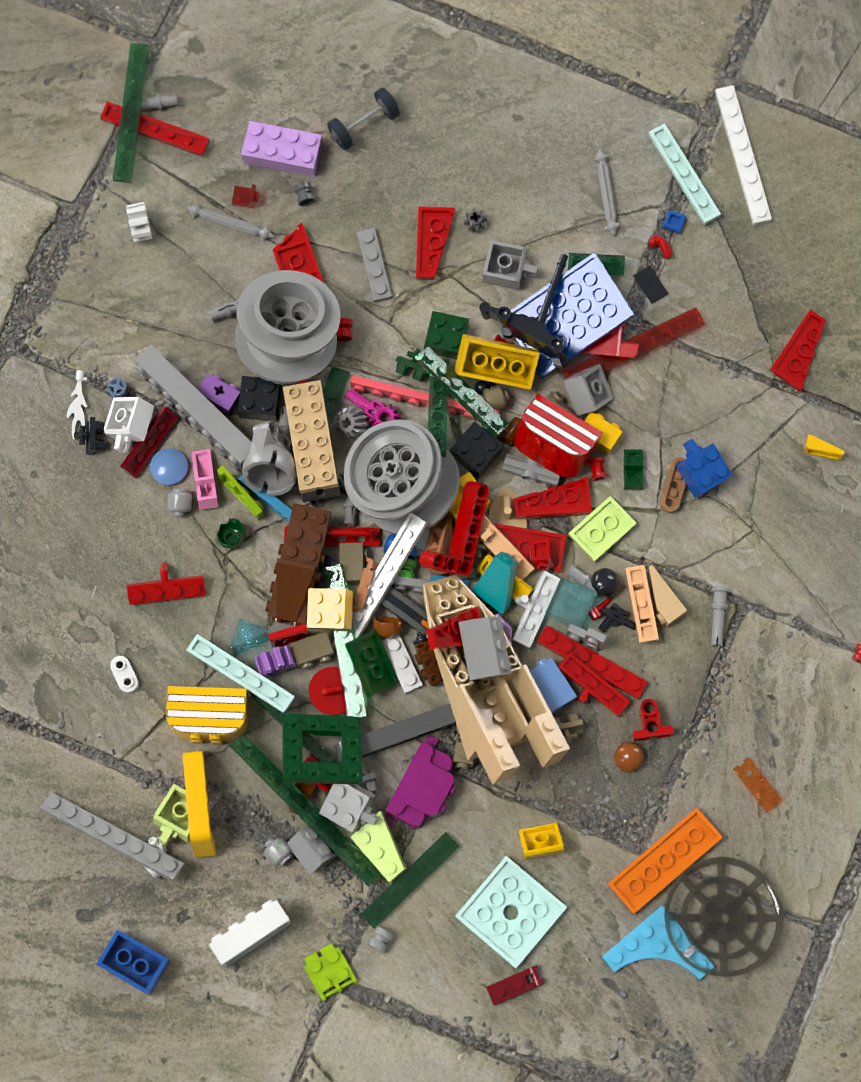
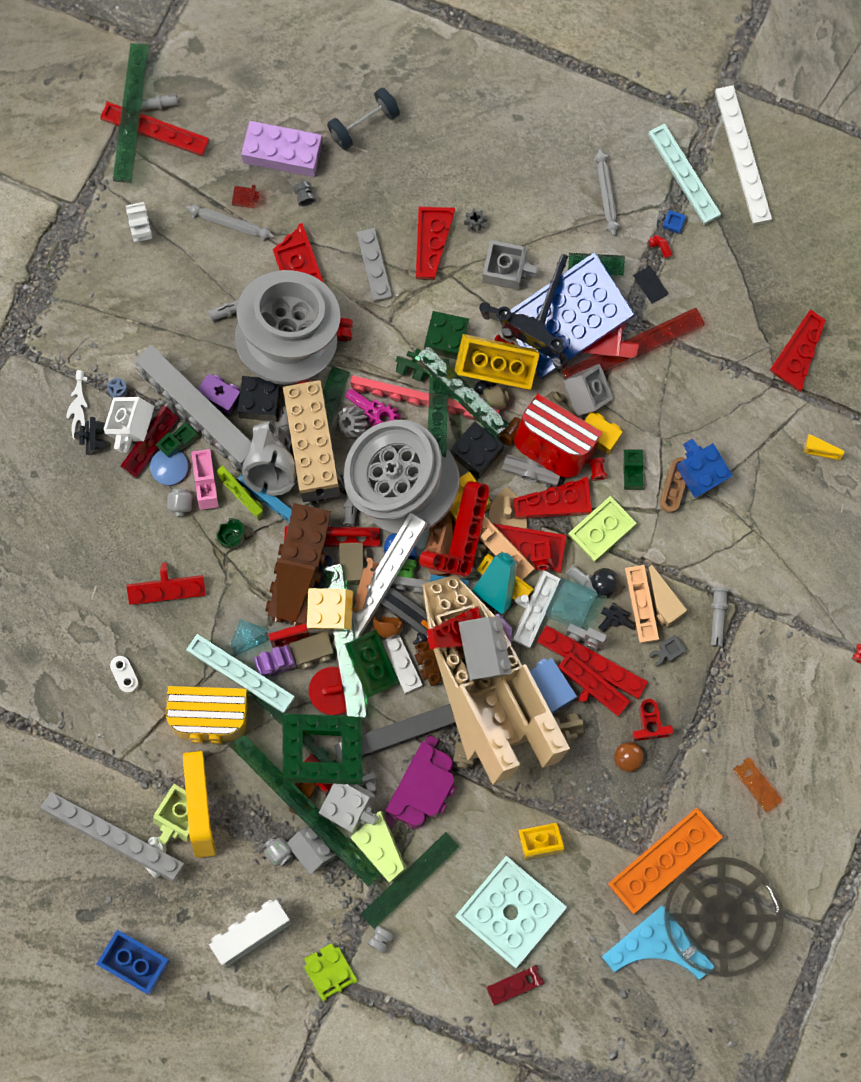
red hand [589,598,611,621] -> none
none -> dark green slope [156,422,199,458]
none -> dark grey plate [649,635,686,666]

